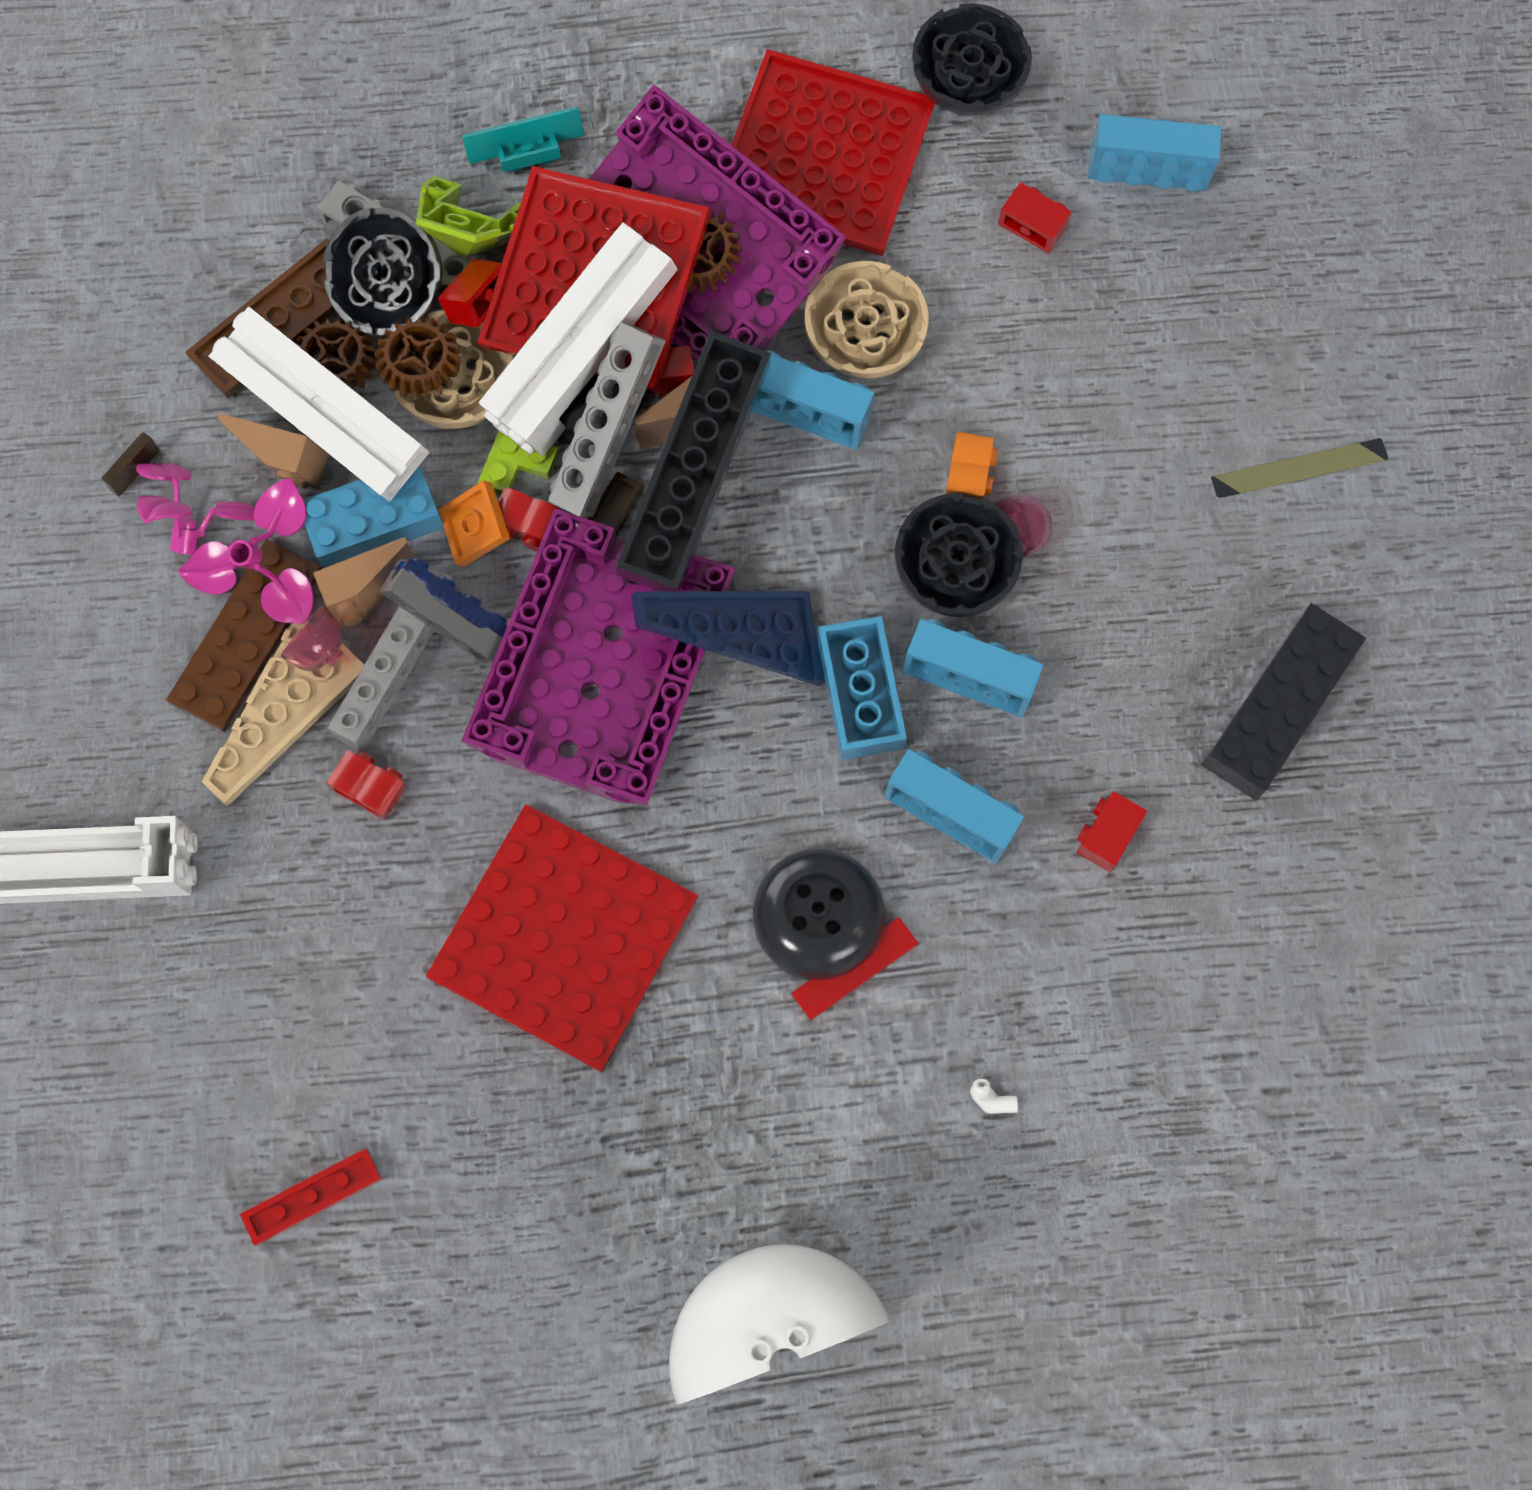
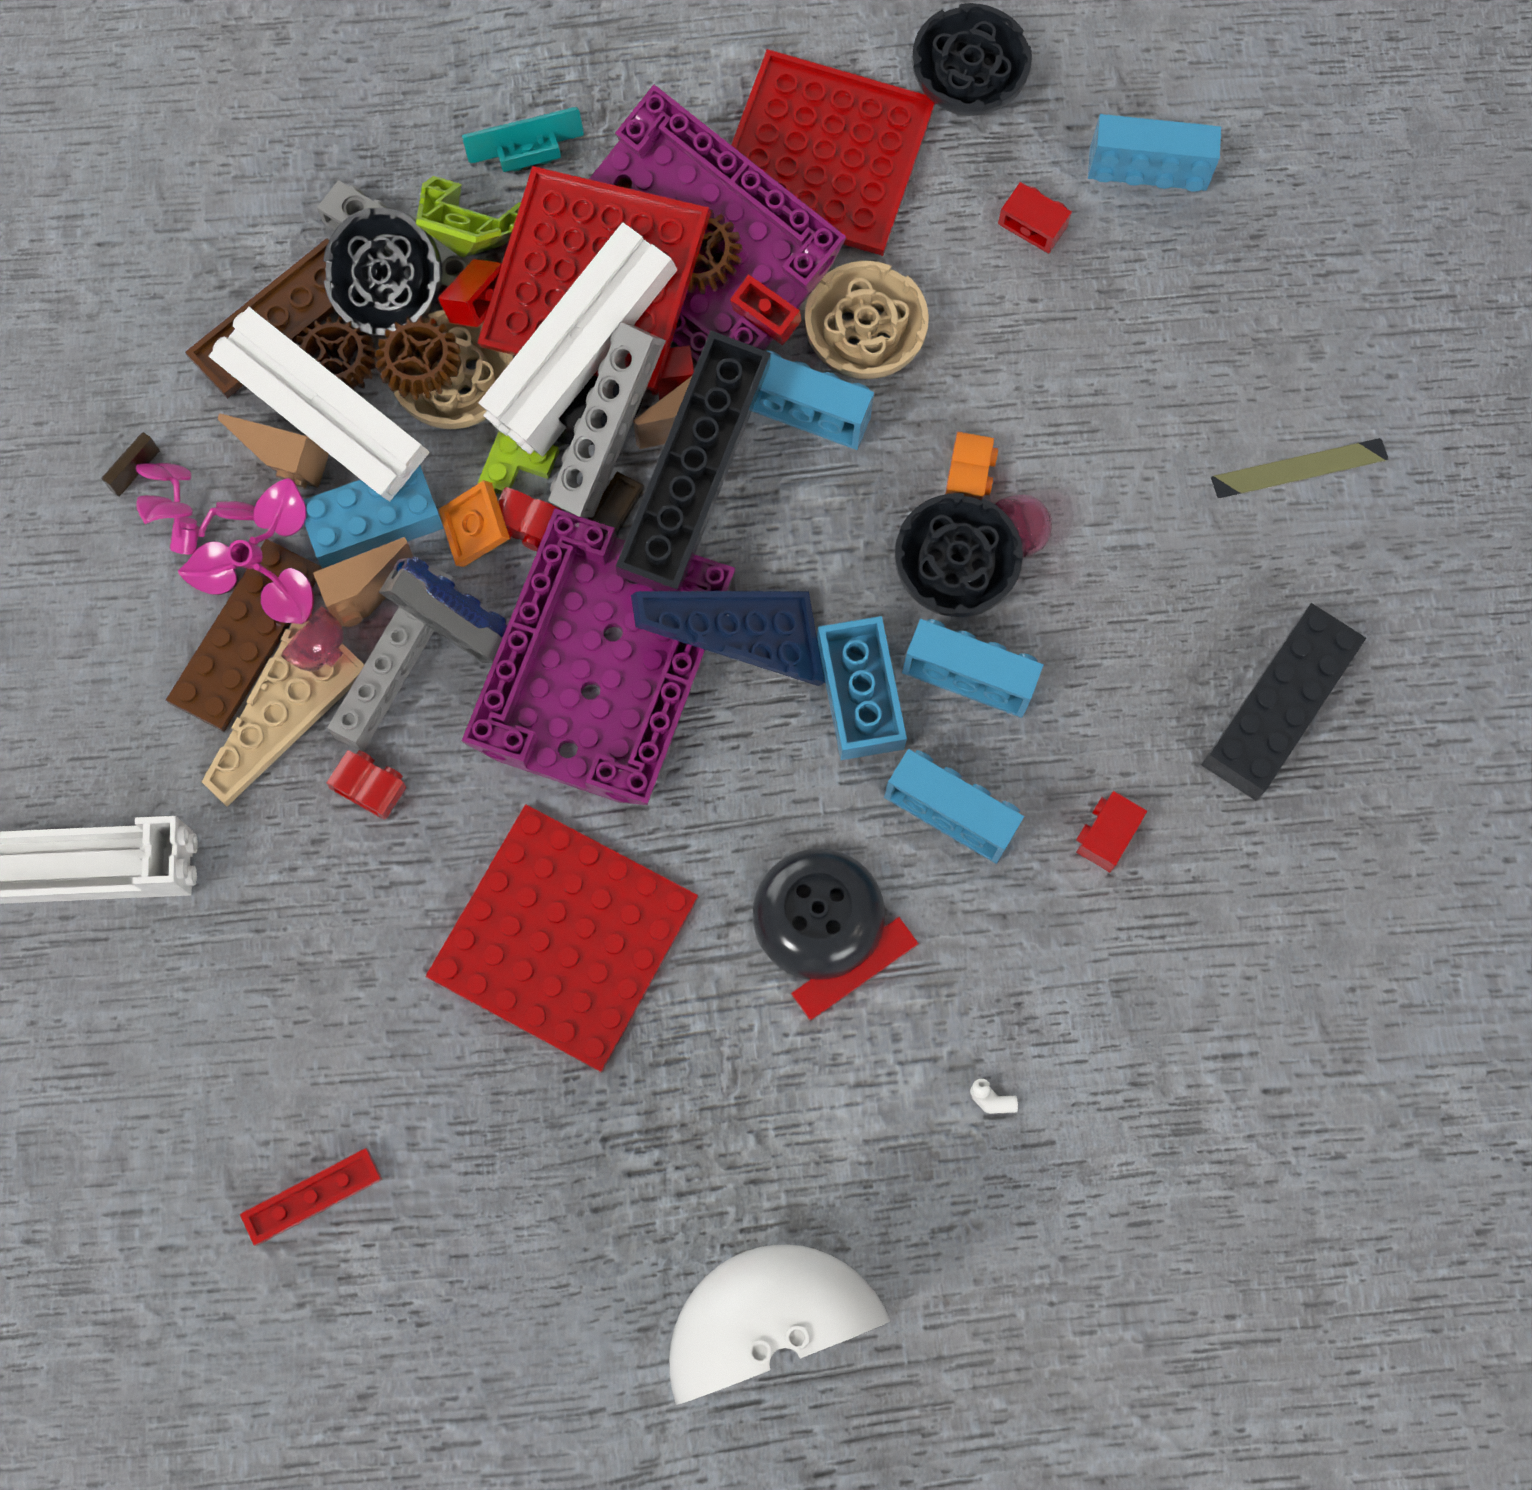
none -> red brick [730,274,801,346]

